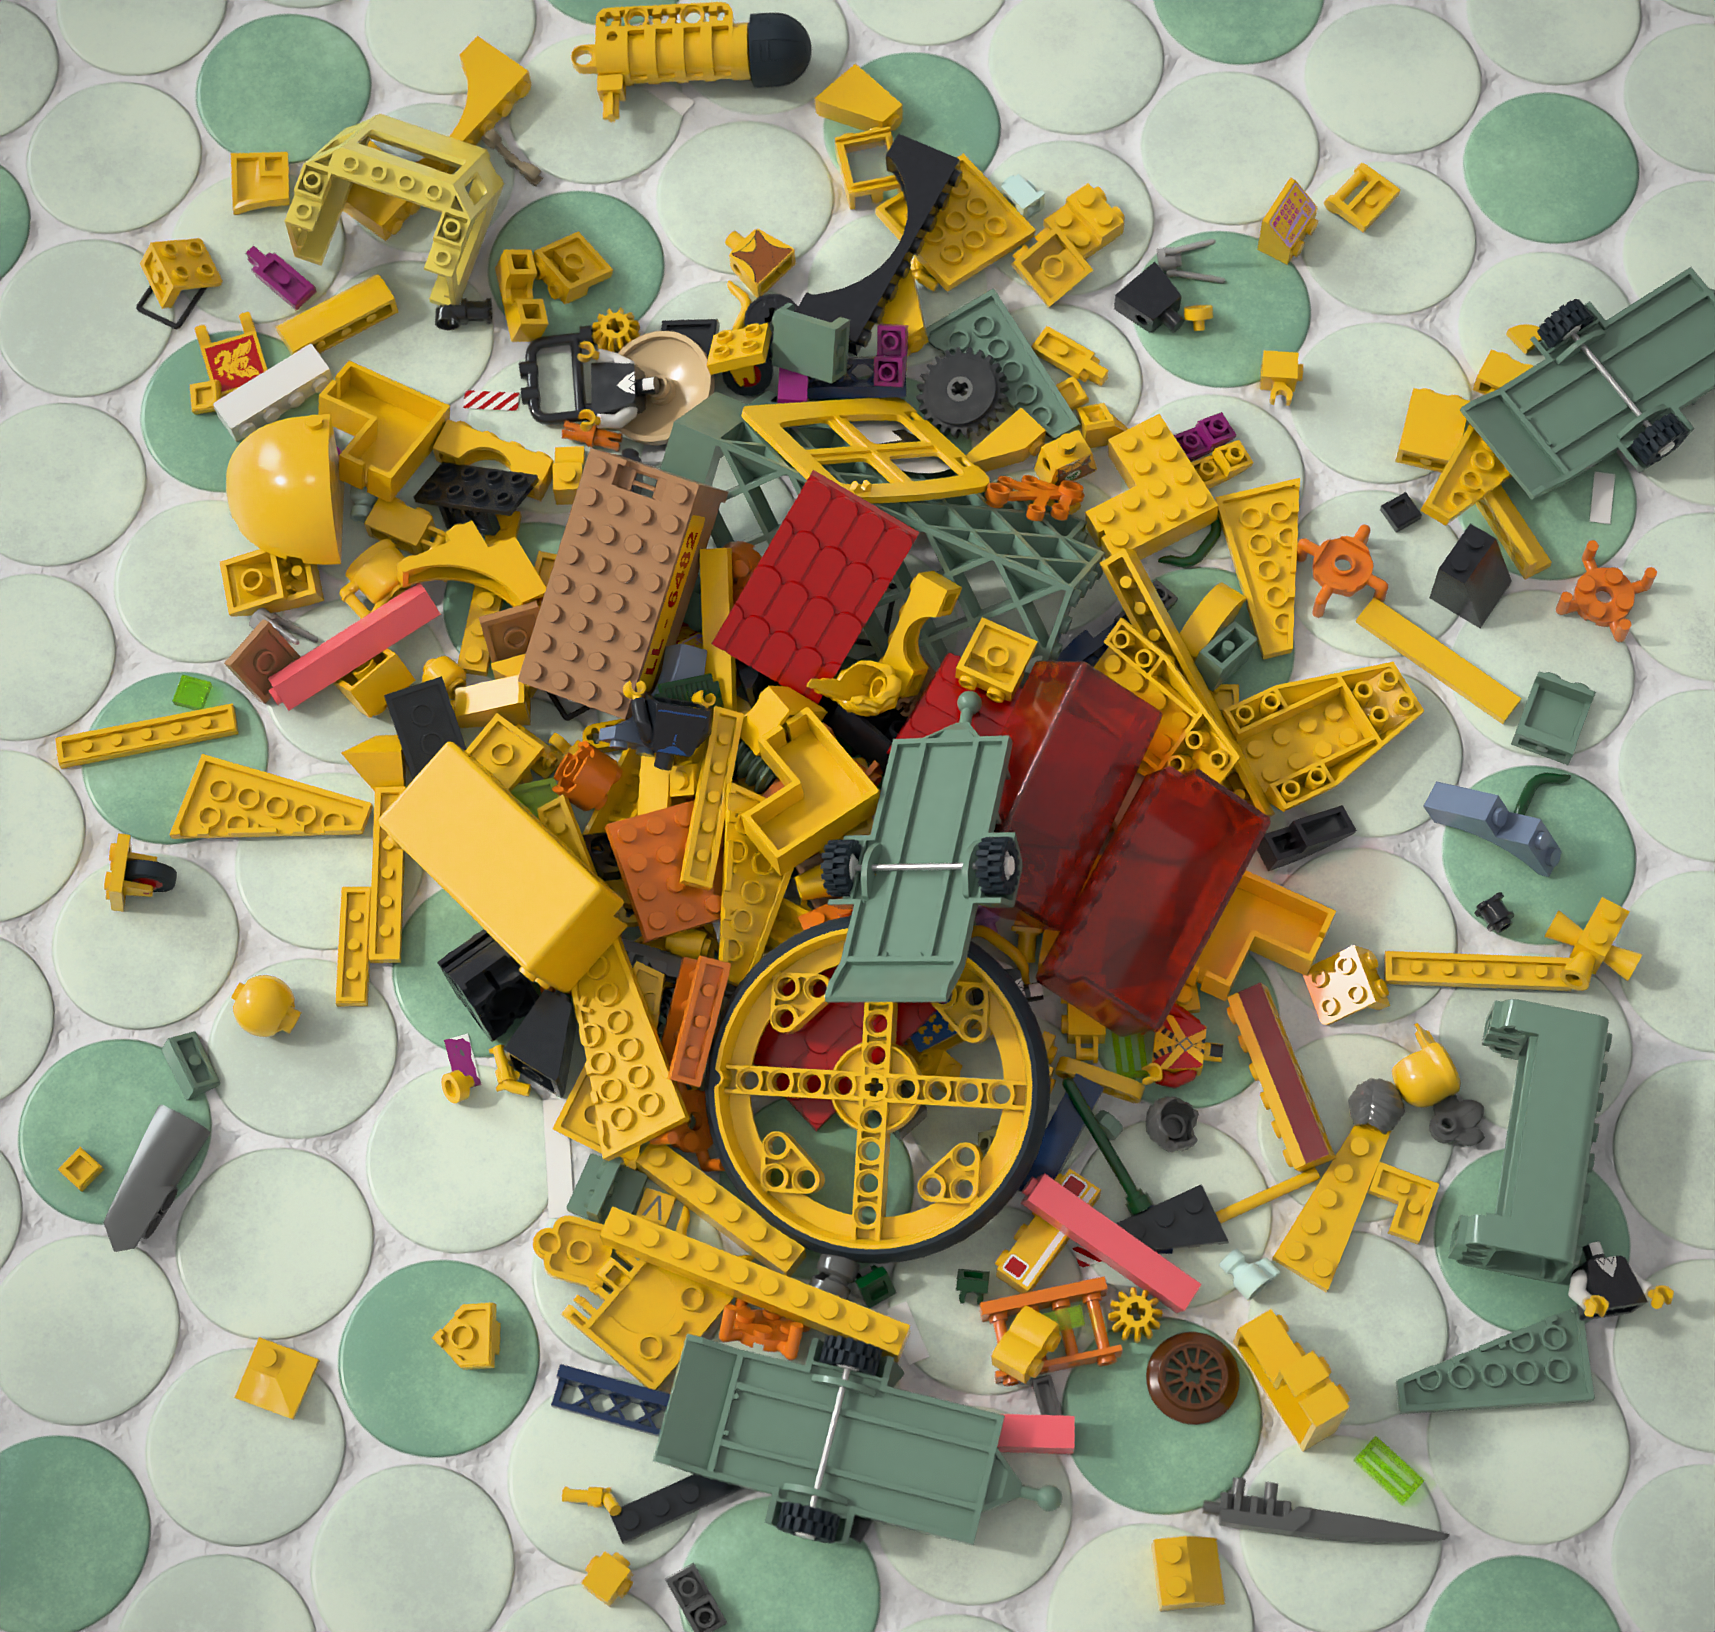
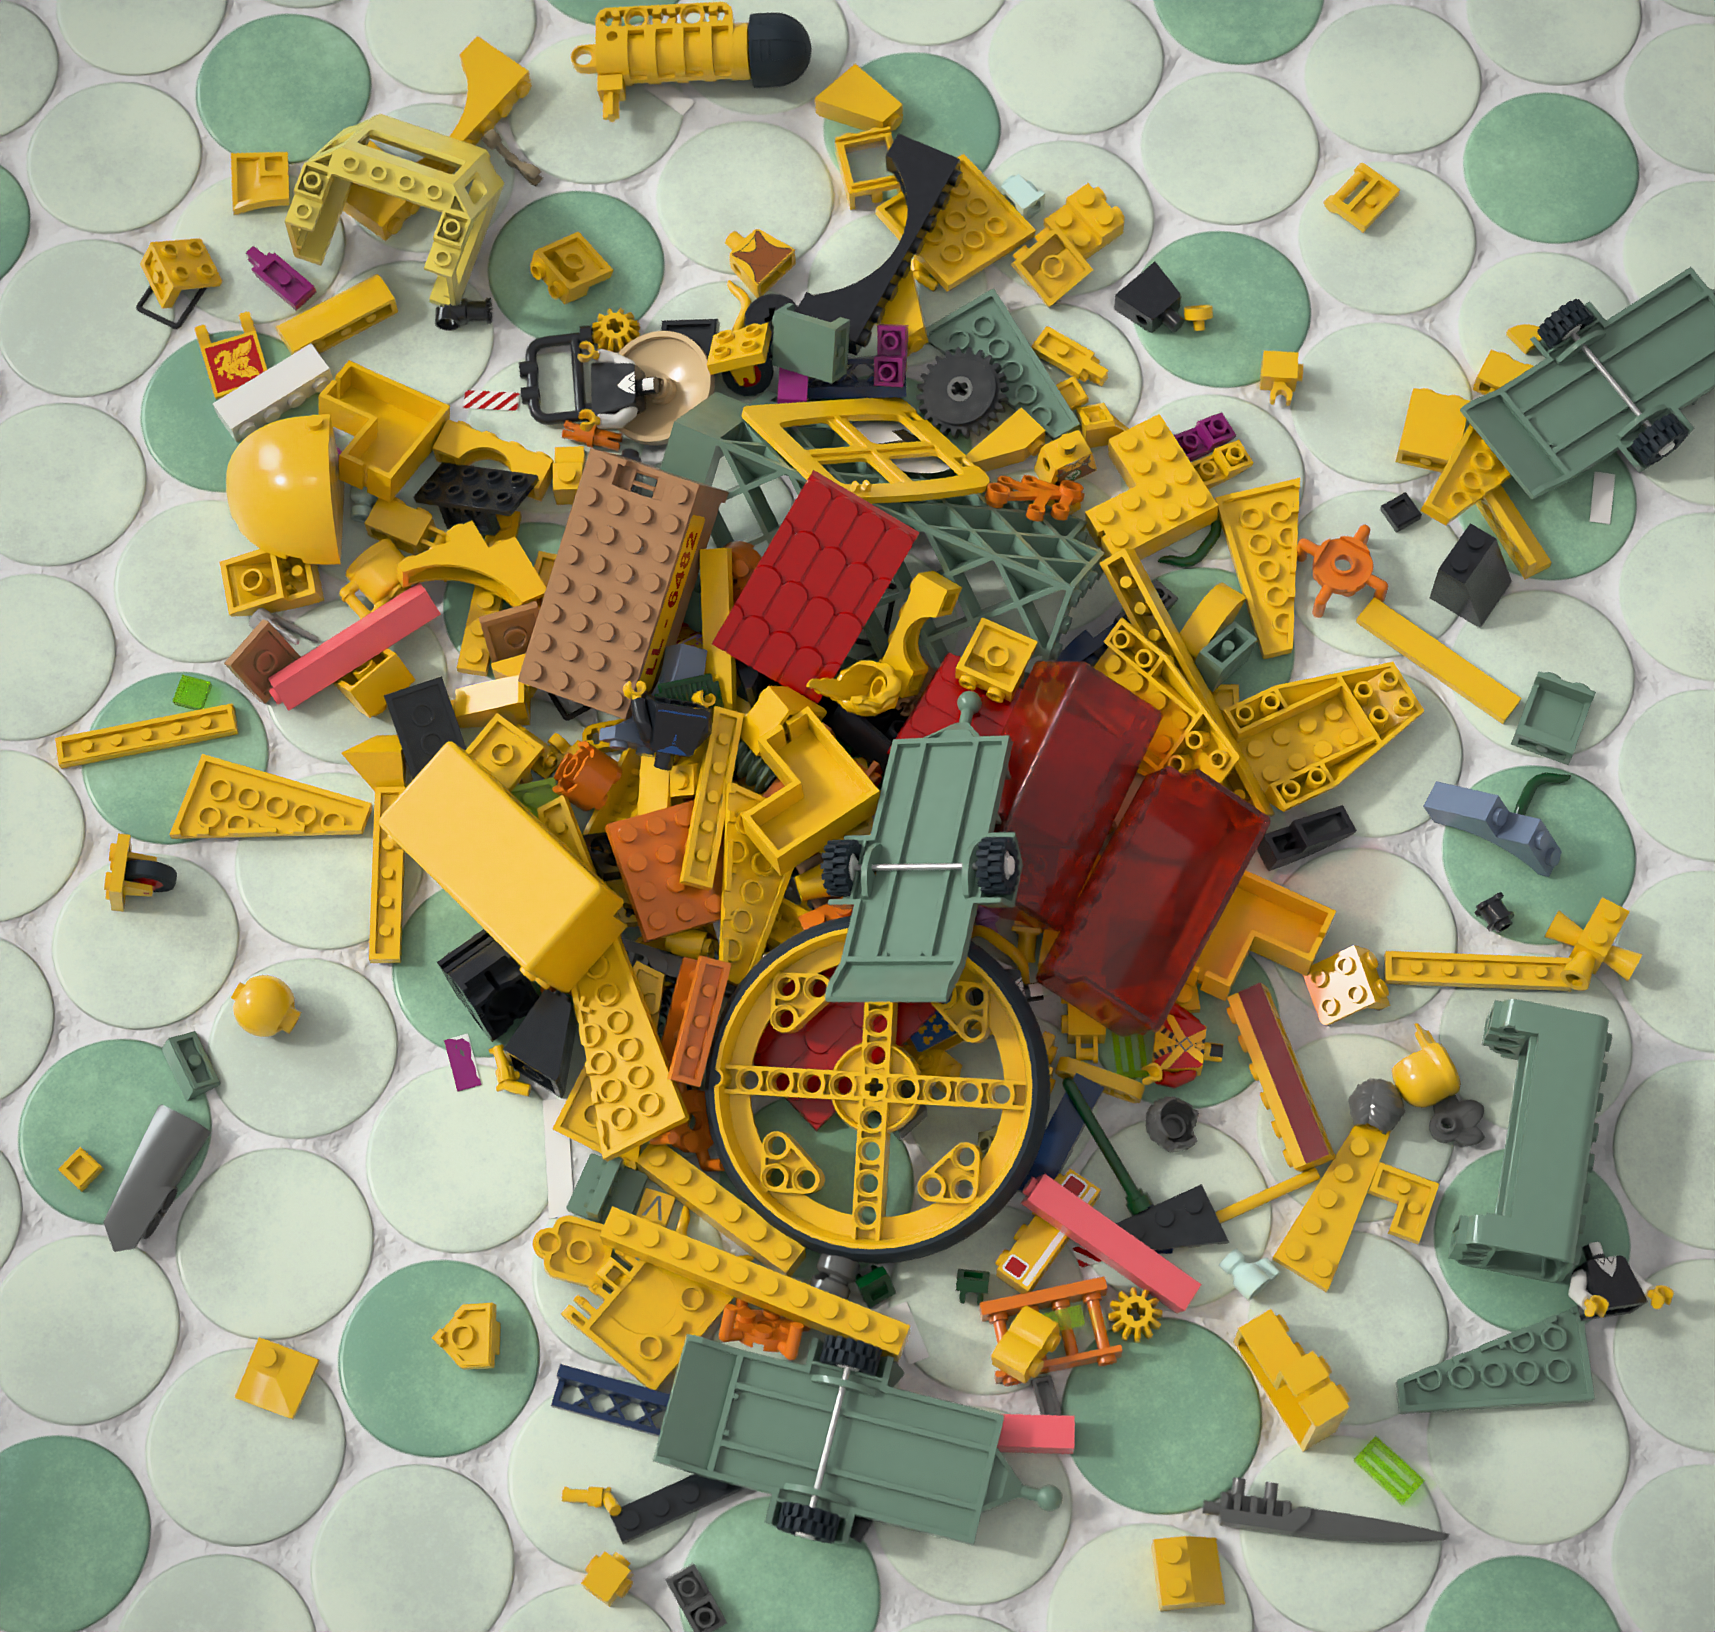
yellow tile [190,380,222,415] -> none
yellow tile [335,887,371,1007] -> none
yellow head [422,656,467,699] -> none
yellow tile [441,1070,474,1104] -> none
yellow arch [495,249,549,342] -> none
sand green tile [1095,1110,1123,1141] -> none
reddish brown piece [1146,1332,1240,1424] -> none
light grey plant [1157,239,1225,283] -> none
yellow slope [1257,177,1319,265] -> none
orange plate [1556,540,1657,642] -> none

